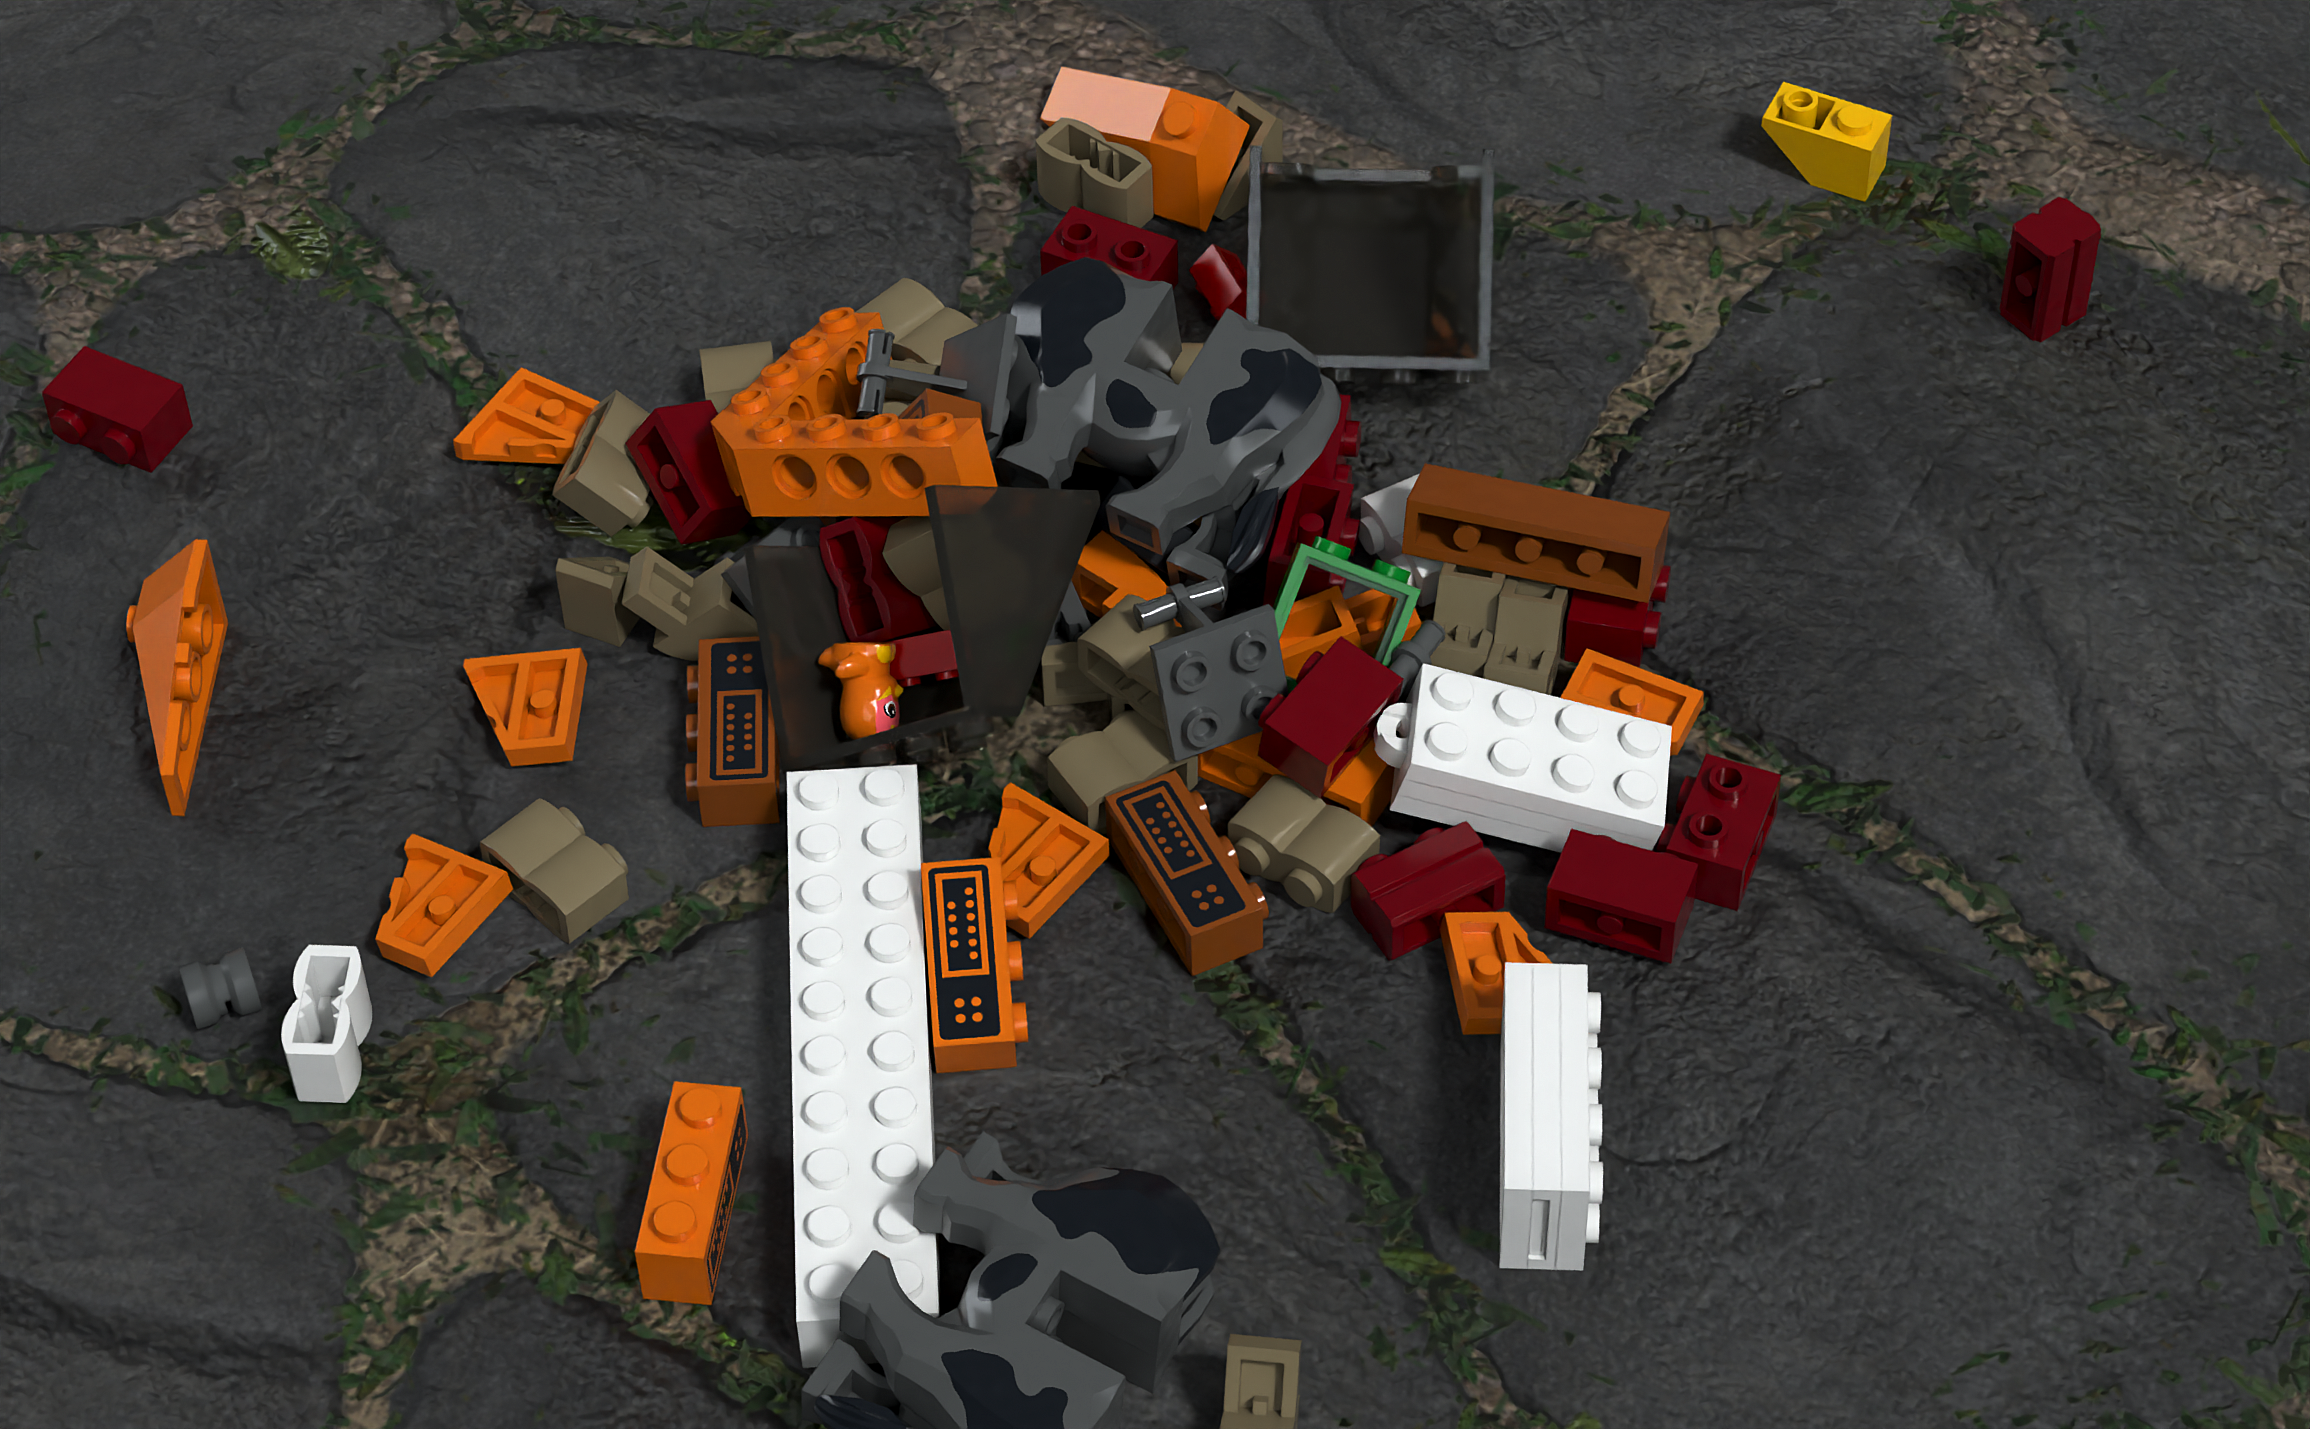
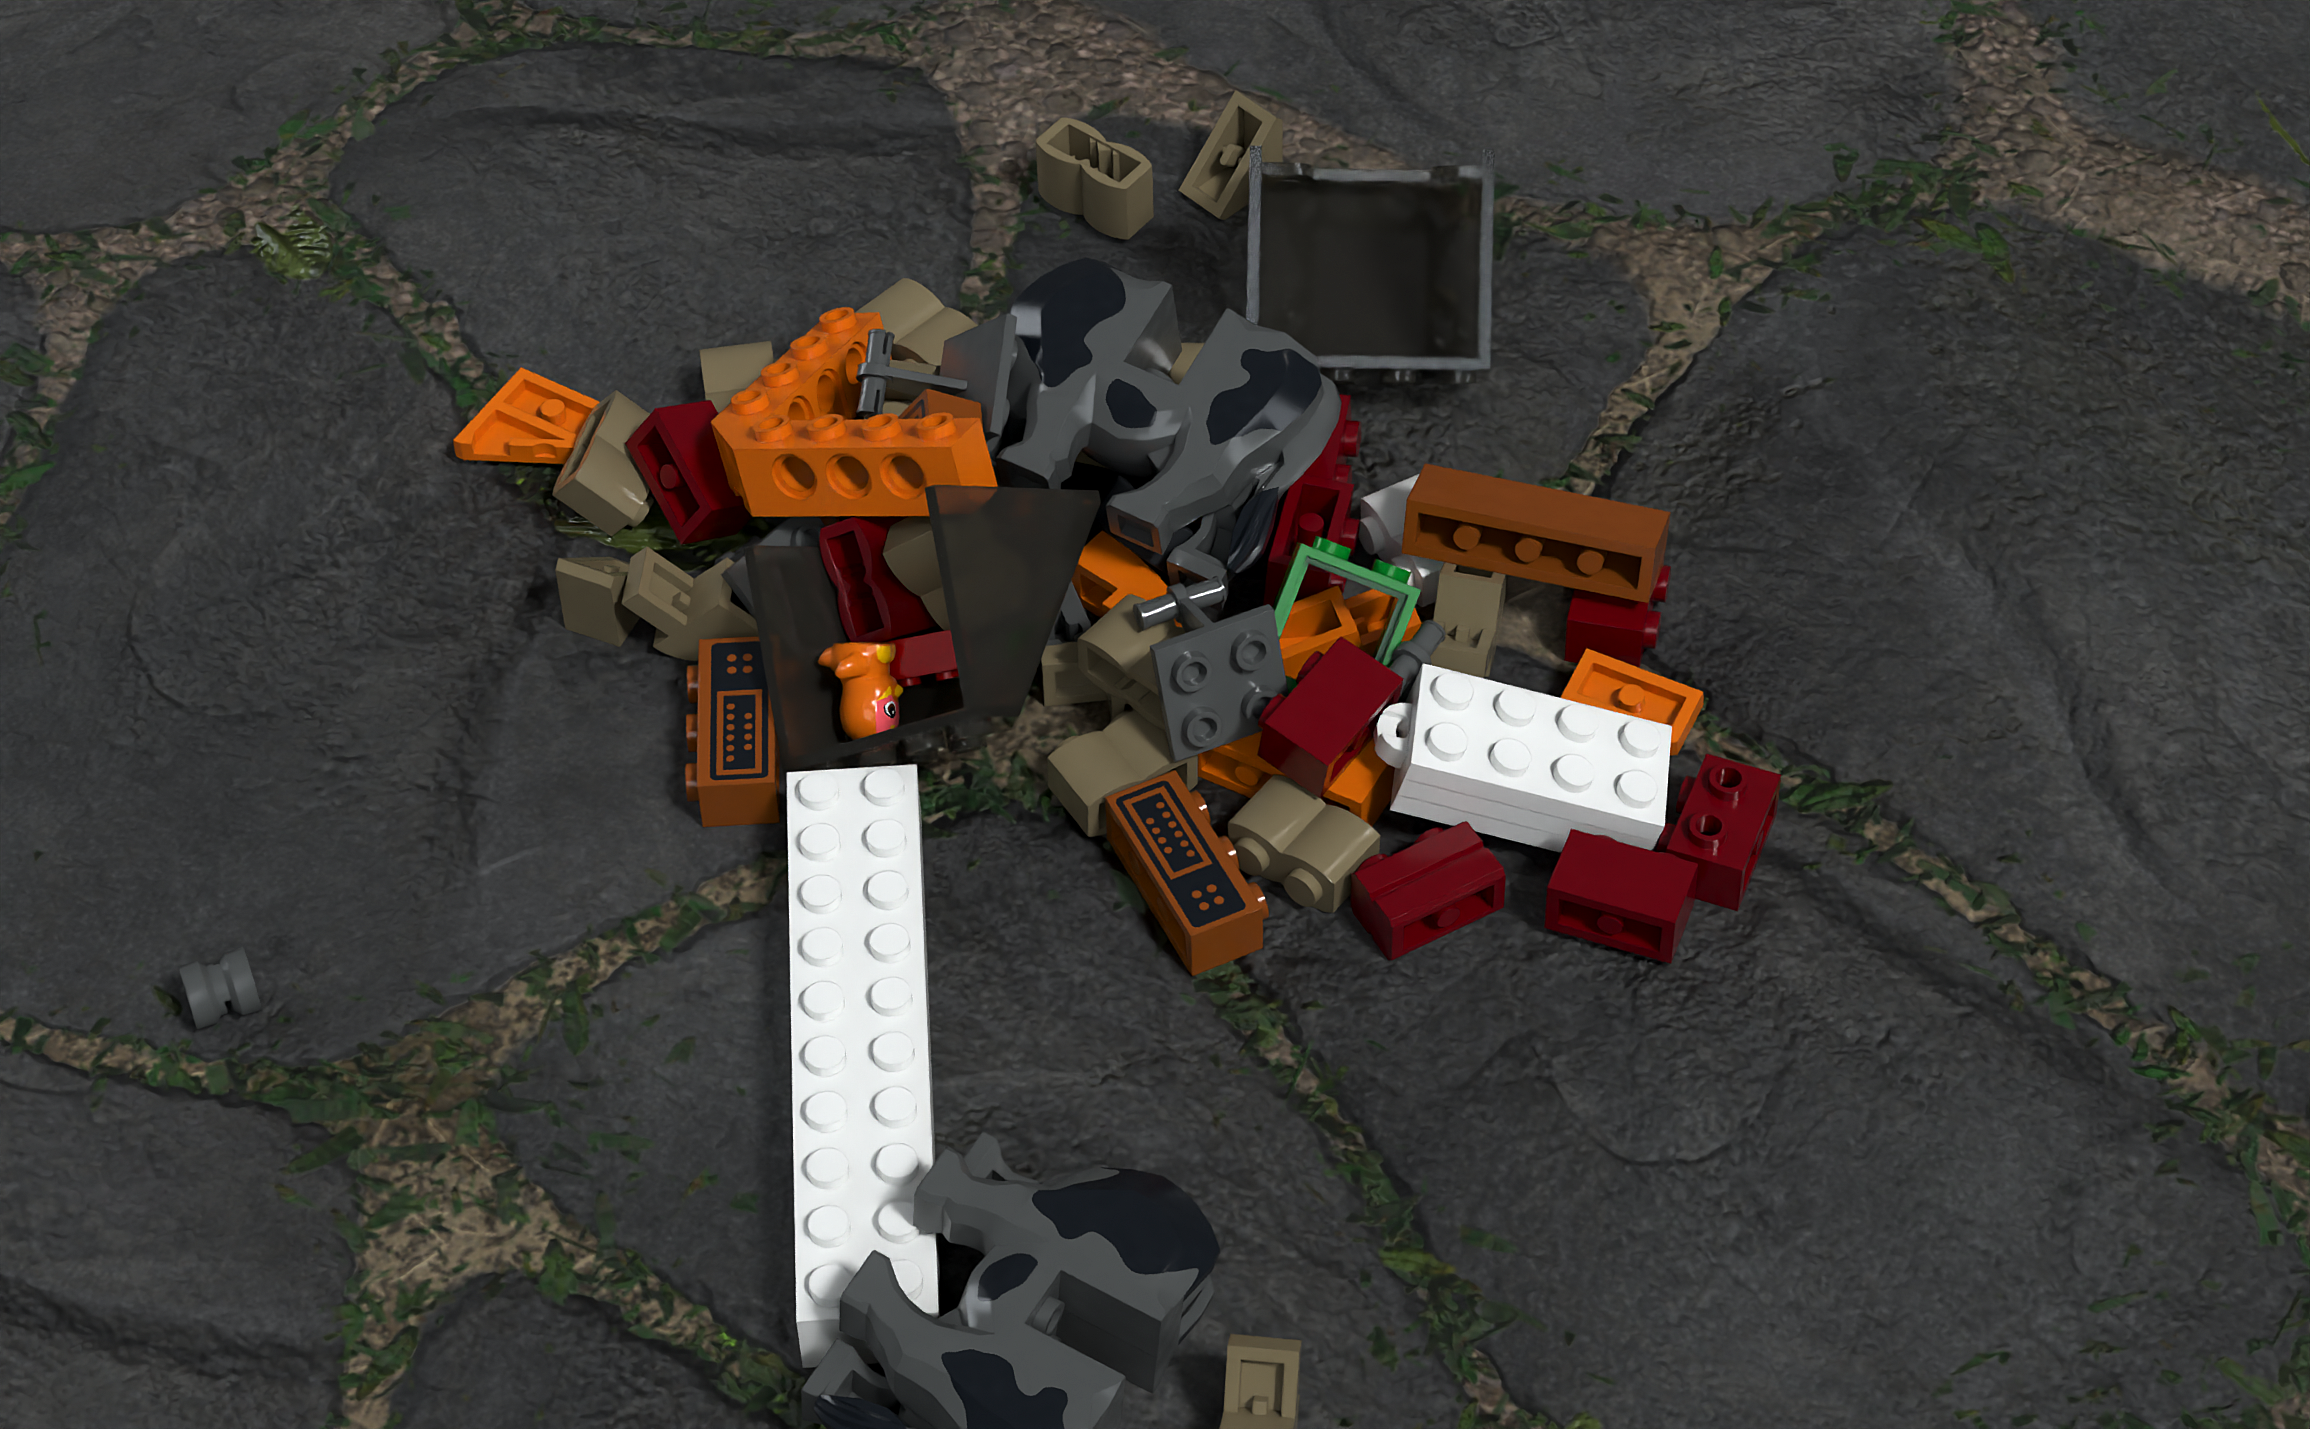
dark red brick [42,346,193,473] -> none
orange wedge [126,539,228,816] -> none
white brick [281,945,372,1103] -> none
orange wing [375,833,513,977] -> none
orange wing [463,648,588,767] -> none
dark tan brick [479,798,629,944] -> none
orange brick [635,1081,748,1305] -> none
brick [921,857,1028,1074] -> none
orange wing [988,782,1110,939] -> none
orange wedge [1040,66,1250,232] -> none
dark red brick [1040,206,1179,290] -> none
red piece [1189,243,1266,321] -> none
orange wing [1439,912,1553,1035] -> none
dark tan brick [1483,575,1570,695] -> none
white piece [1499,962,1603,1271] -> none
yellow slope [1761,81,1892,202] -> none
dark red brick [1999,197,2101,342] -> none

